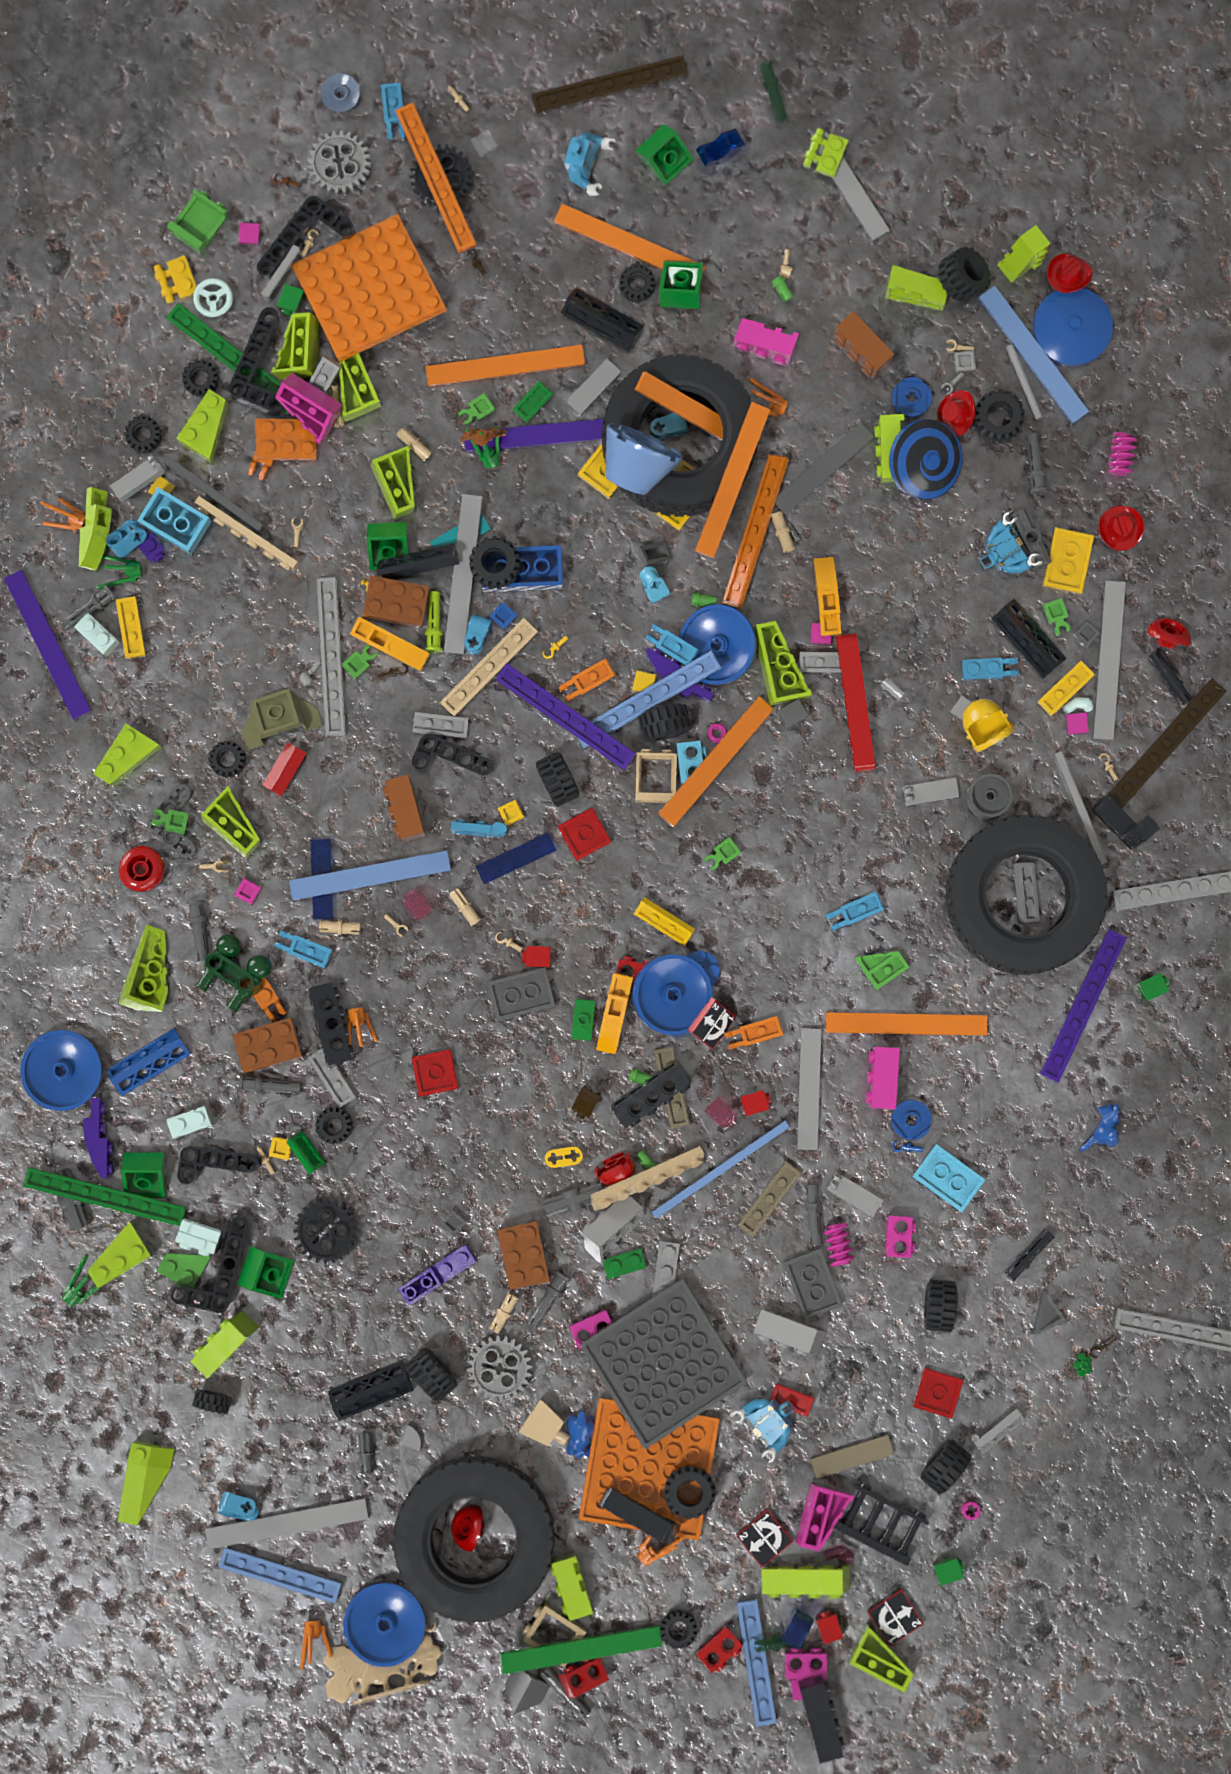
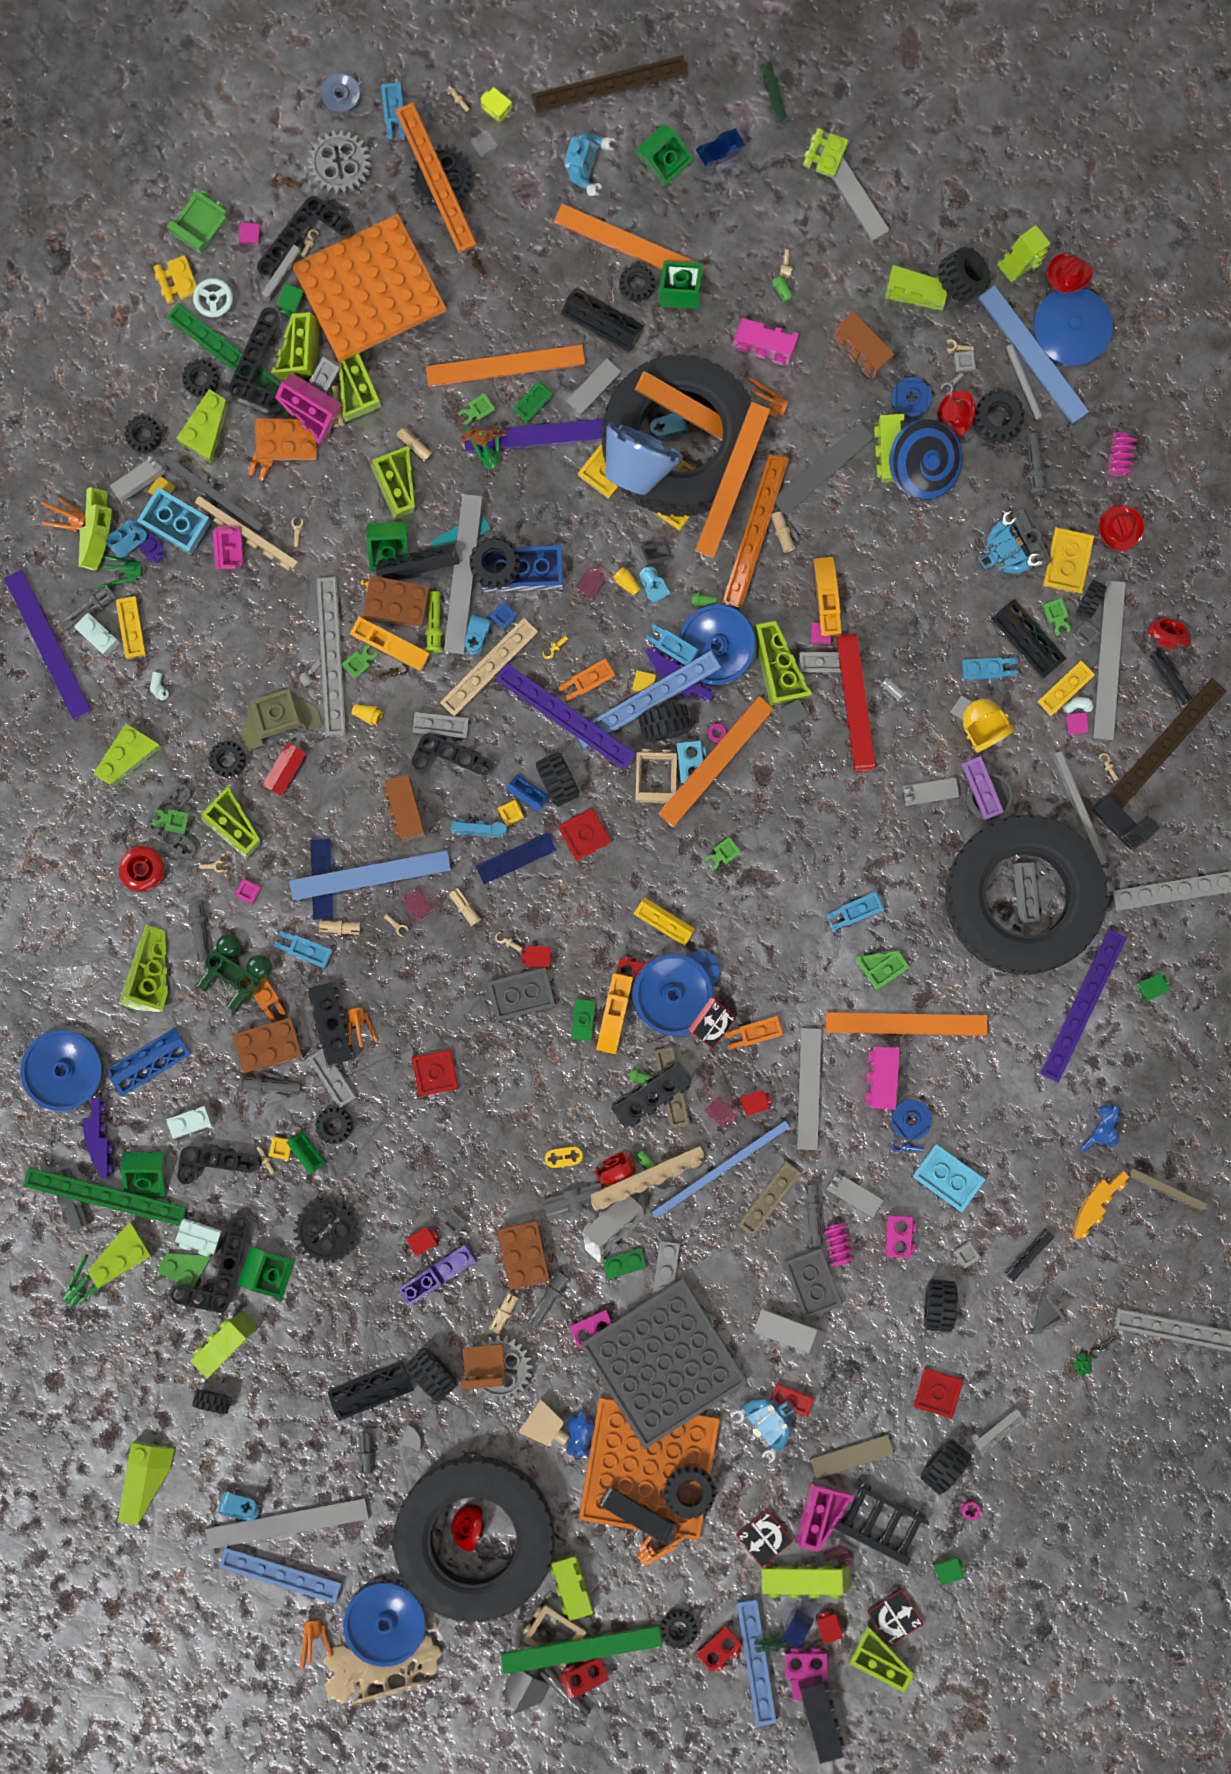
dark brown slope [571,1087,600,1120] -> none
none -> light aqua arm [150,672,169,700]
none -> dark pink hinge [213,525,244,569]
none -> yellow cone [352,704,383,726]
none -> red brick [406,1226,439,1256]
none -> dark orange bracket [461,1344,507,1390]
none -> neon yellow brick [481,87,512,123]
none -> blue plate [506,774,550,812]
none -> clear pink brick [575,567,605,601]
none -> yellow cone [613,566,641,596]
none -> light grey tile [953,1241,981,1269]
none -> medium lavender plate [961,756,1004,820]
none -> light orange slope [1072,1171,1129,1239]
none -> black tyre [1077,580,1107,619]
none -> dark tan tile [1127,1168,1207,1211]

